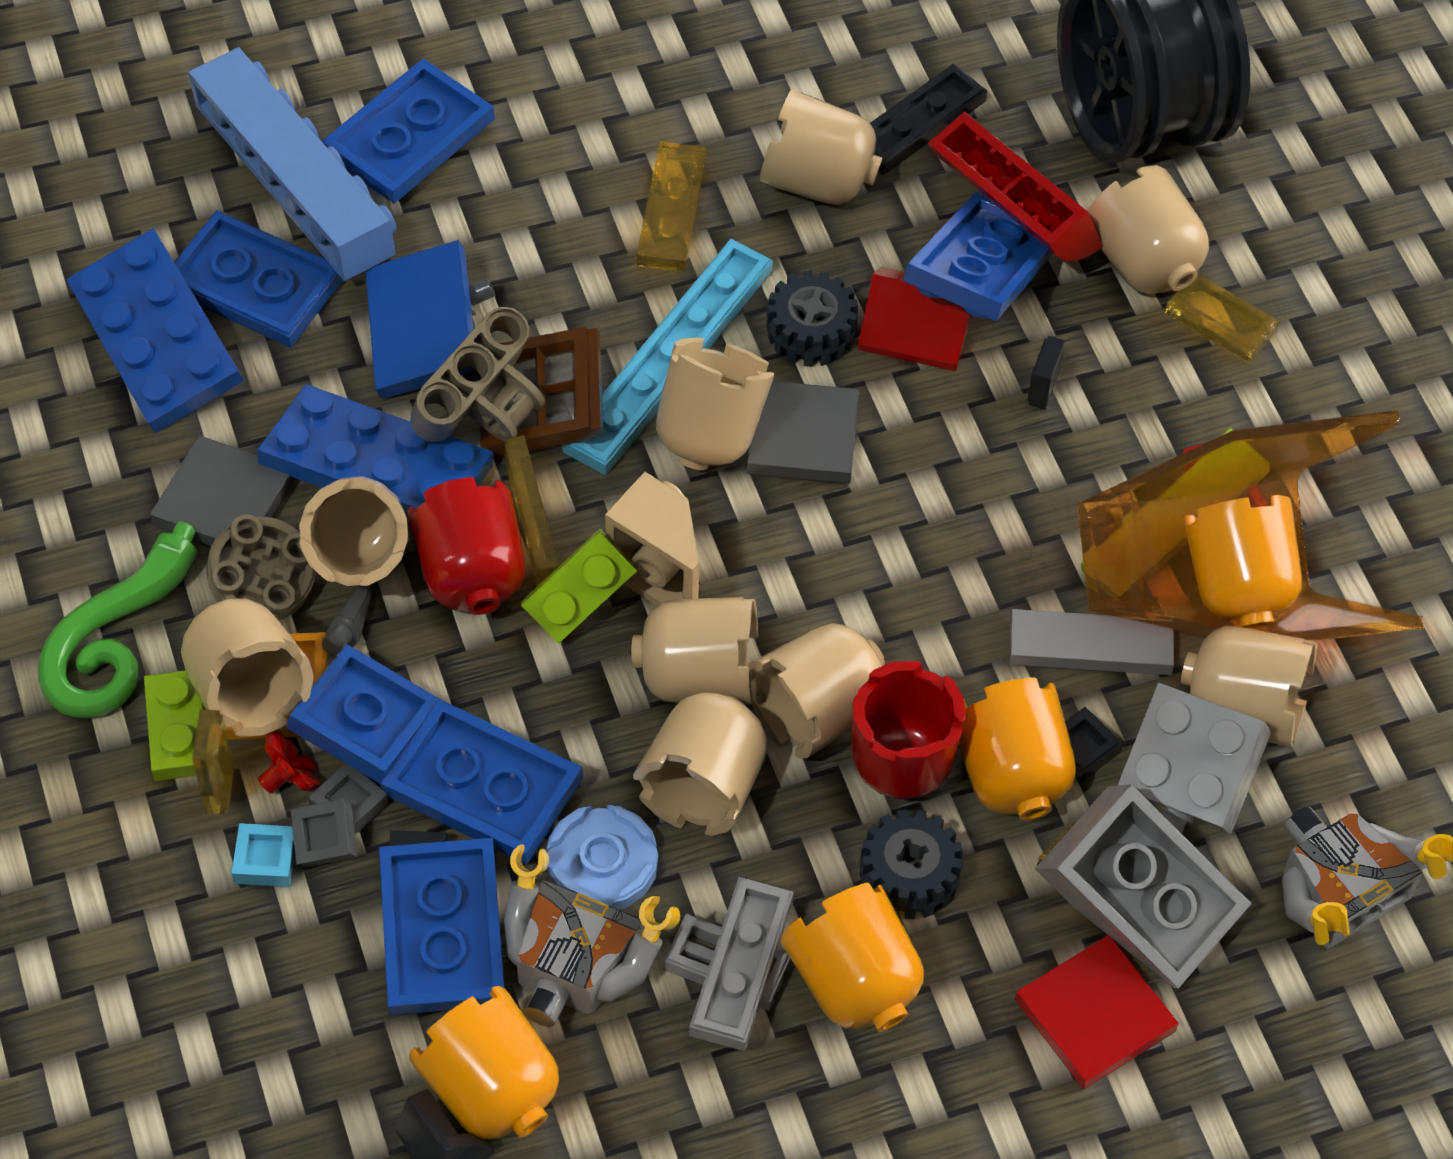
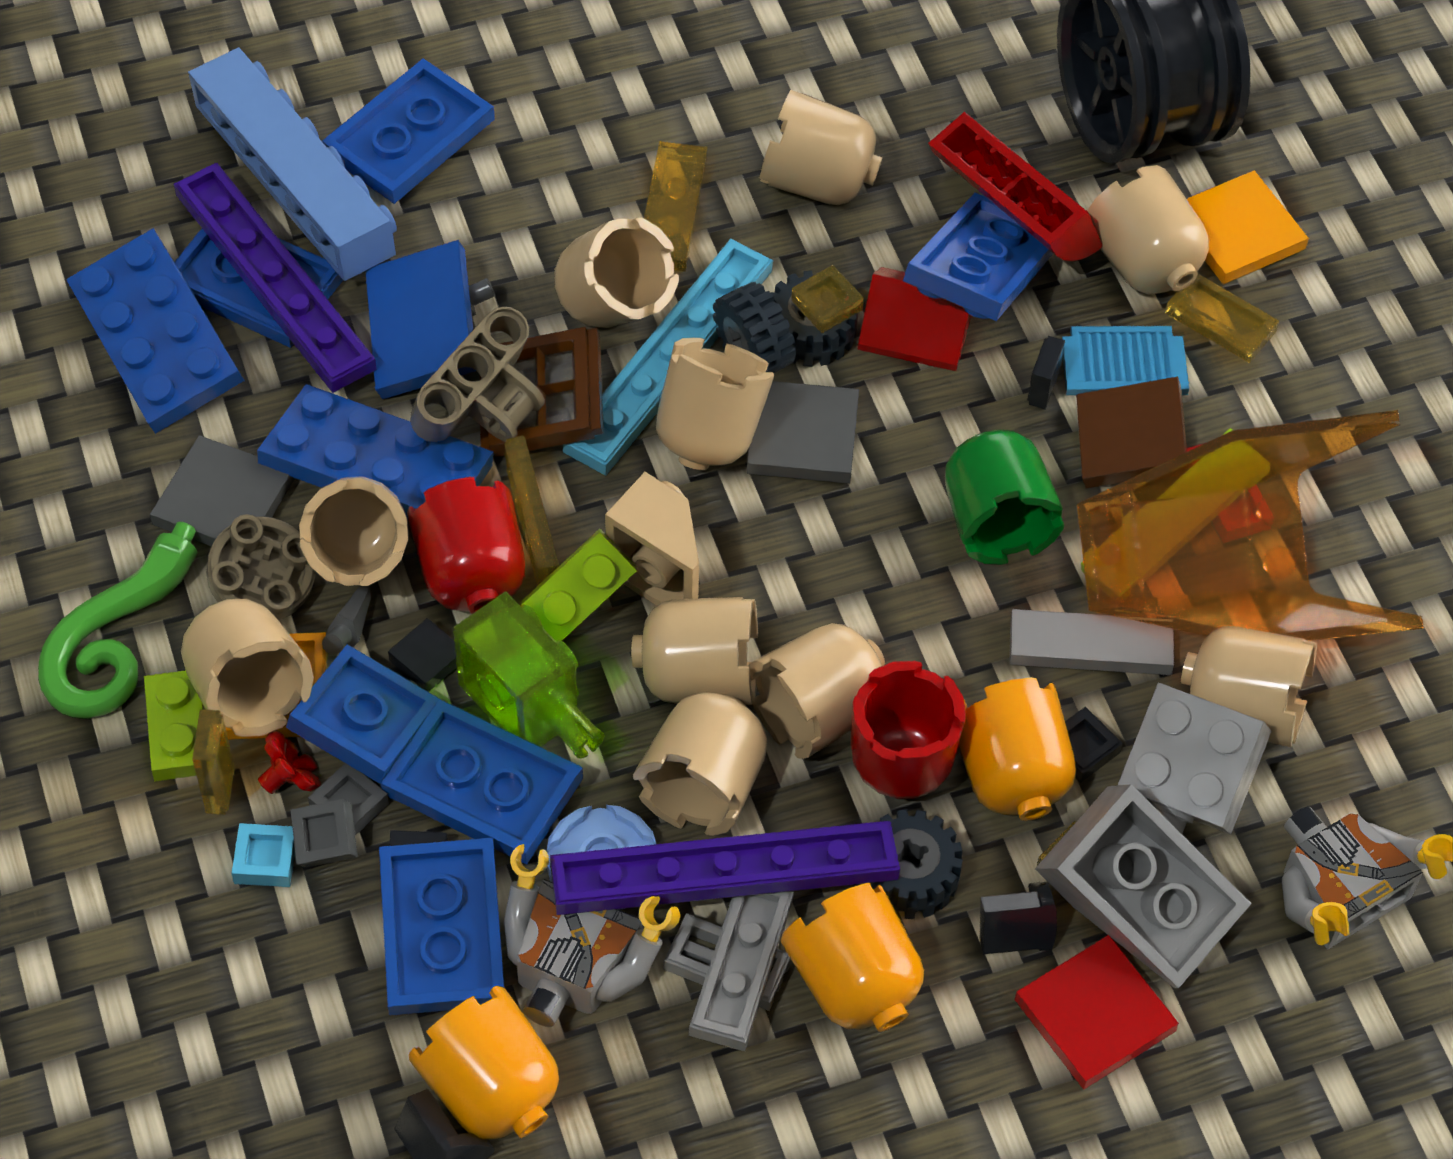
black tile [870,63,987,175] -> none
light orange cylinder [1183,495,1302,628] -> none
none -> dark purple tile [174,162,377,393]
none -> black tile [388,618,466,692]
none -> clear neon green brick [453,591,604,759]
none -> dark purple tile [550,821,900,915]
none -> tan cylinder [555,217,679,328]
none -> black wheel [713,282,796,373]
none -> clear yellow tile [791,265,864,333]
none -> green cylinder [945,430,1064,565]
none -> black tile [979,881,1057,954]
none -> dark azure window [1062,326,1189,395]
none -> reddish brown tile [1076,376,1189,489]
none -> light orange tile [1187,170,1309,285]

